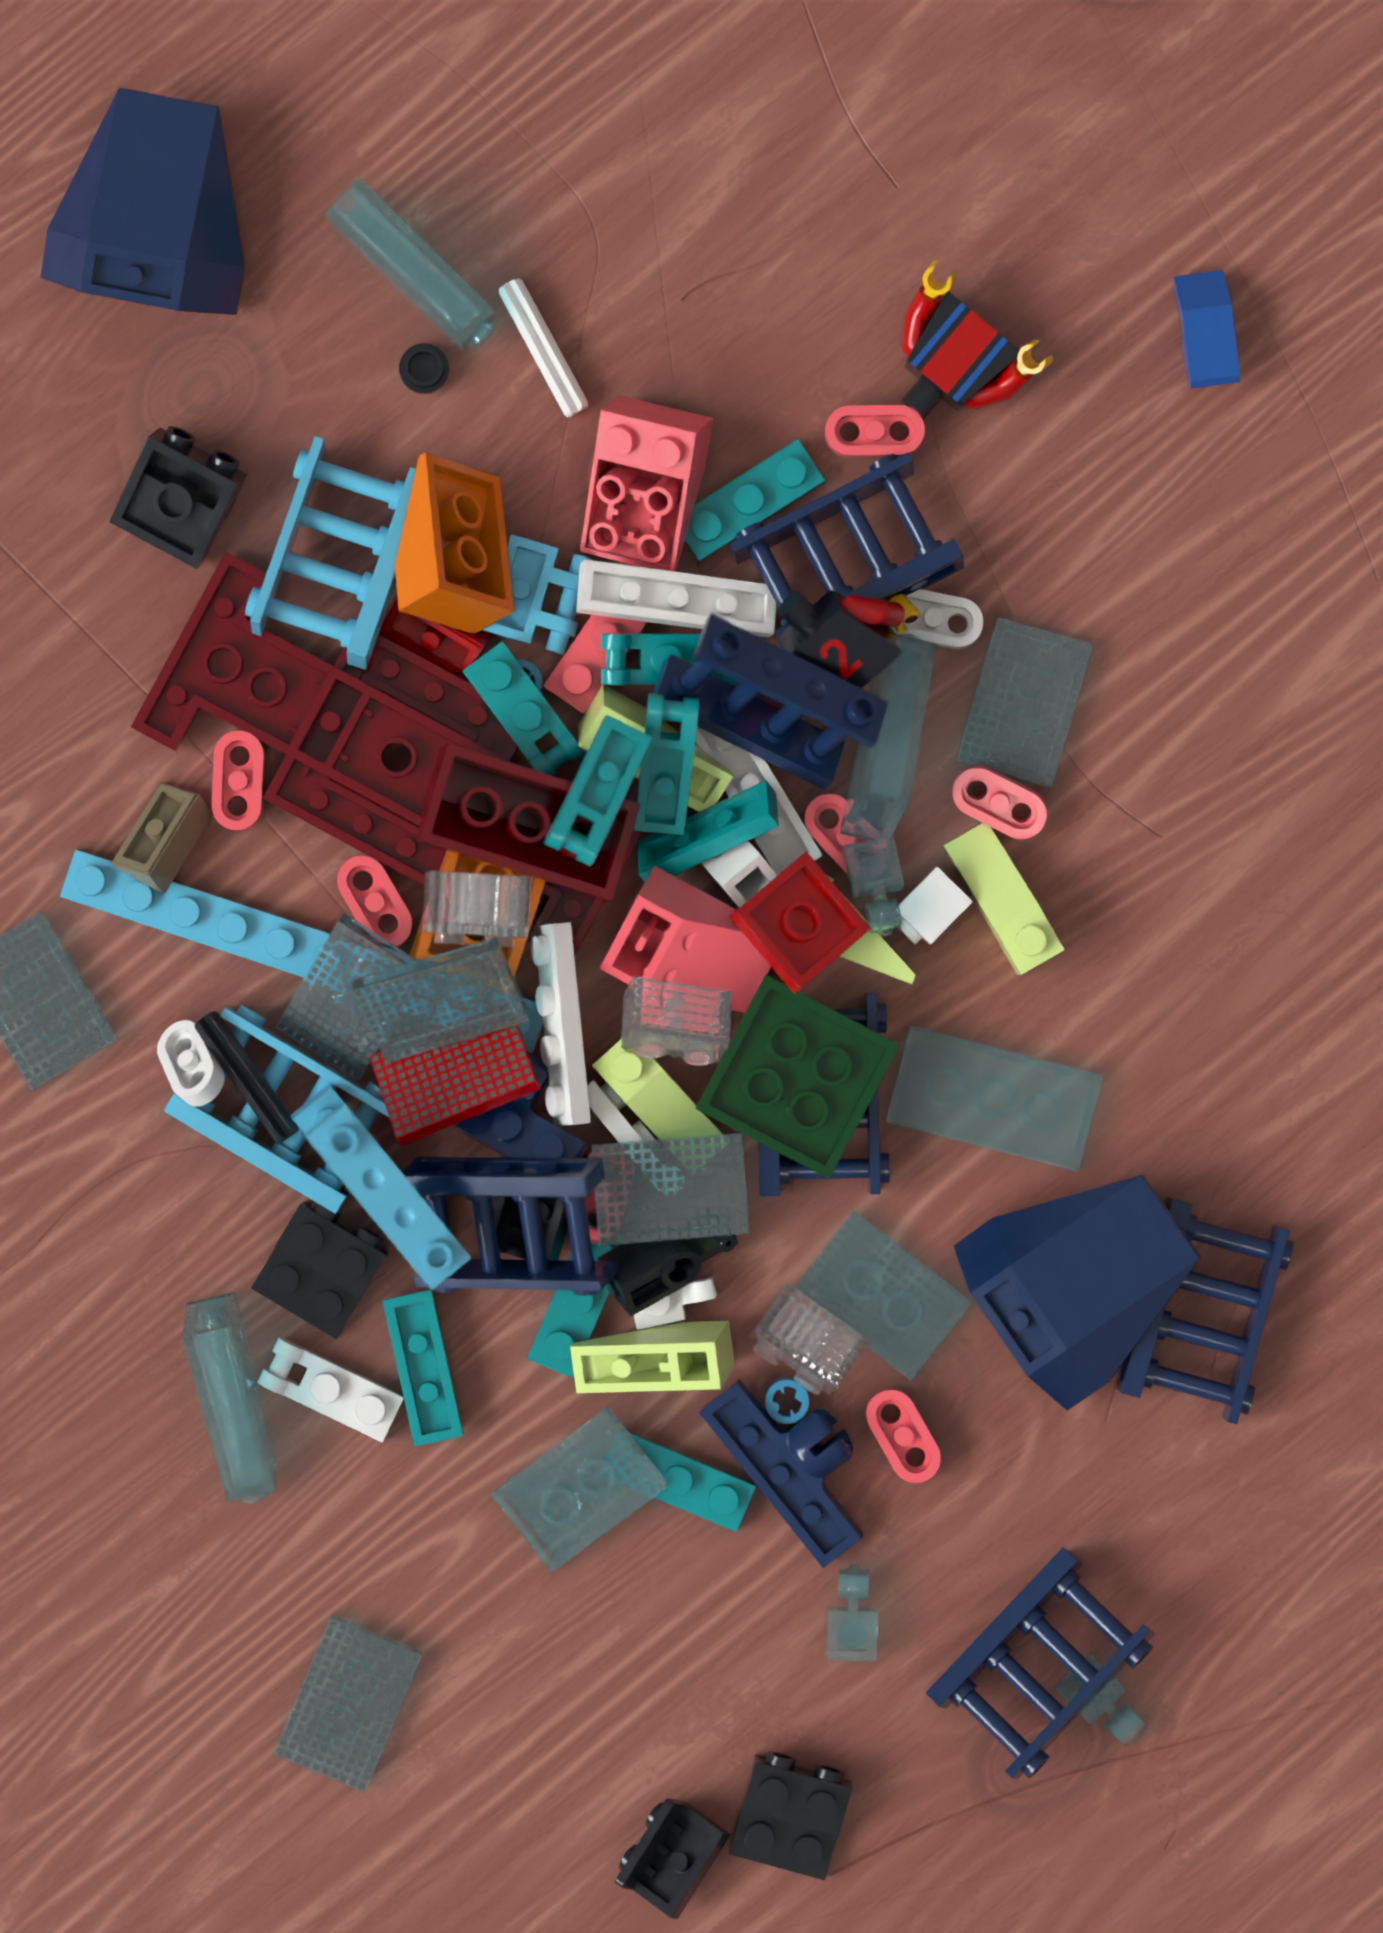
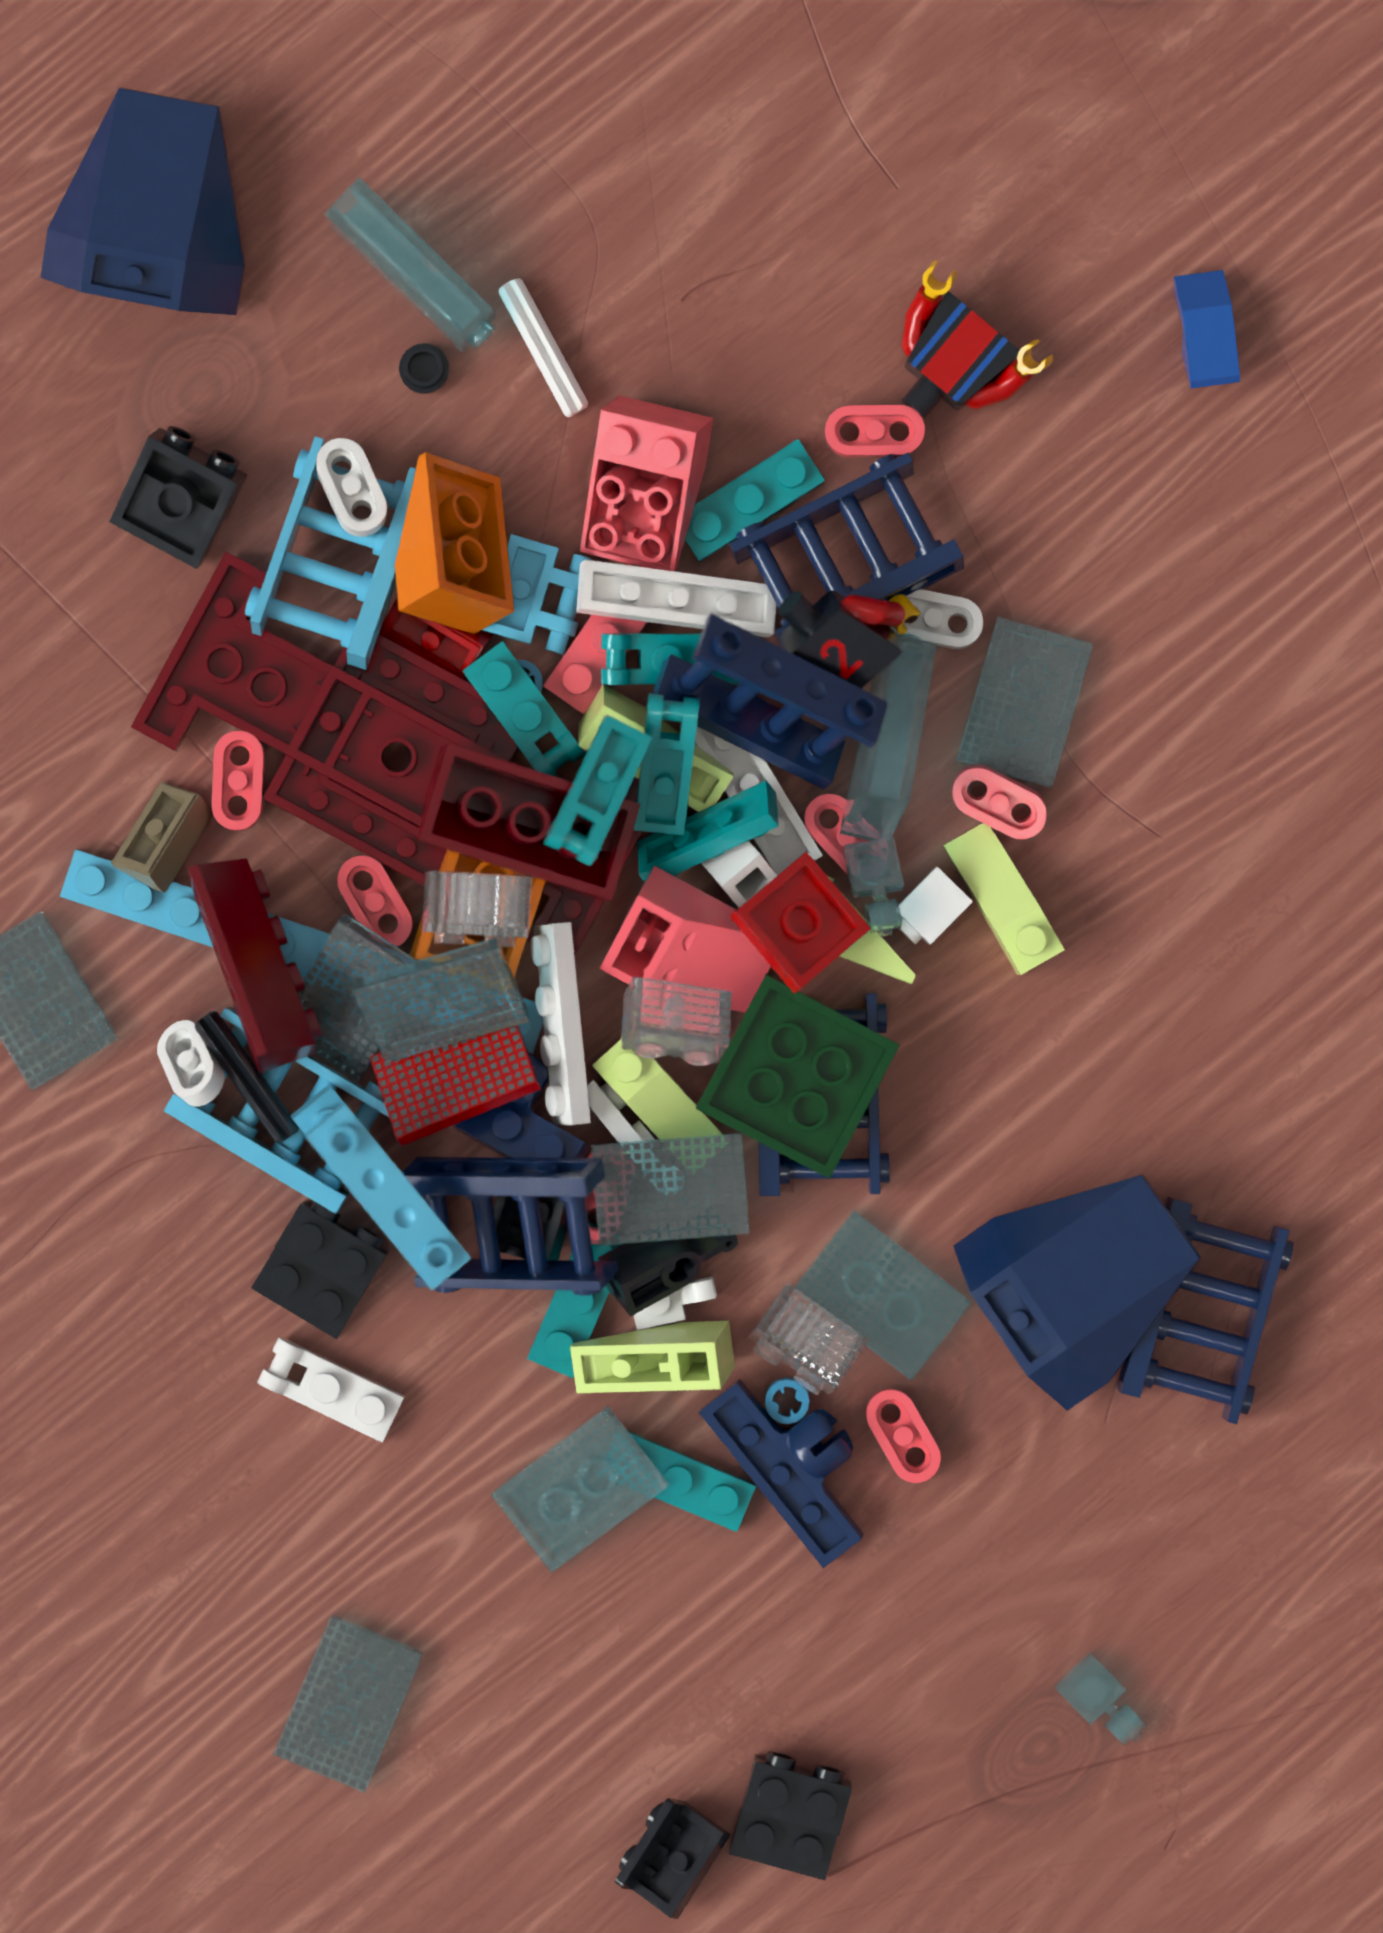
clear light blue slope [182,1292,278,1503] -> none
teal plate [382,1289,464,1447] -> none
clear light blue plate [827,1564,878,1662] -> none
clear light blue tile [885,1025,1103,1172] -> none
dark blue fence [926,1547,1155,1779] -> none
none -> dark red slope [188,858,322,1074]
none -> white plate [316,438,387,537]

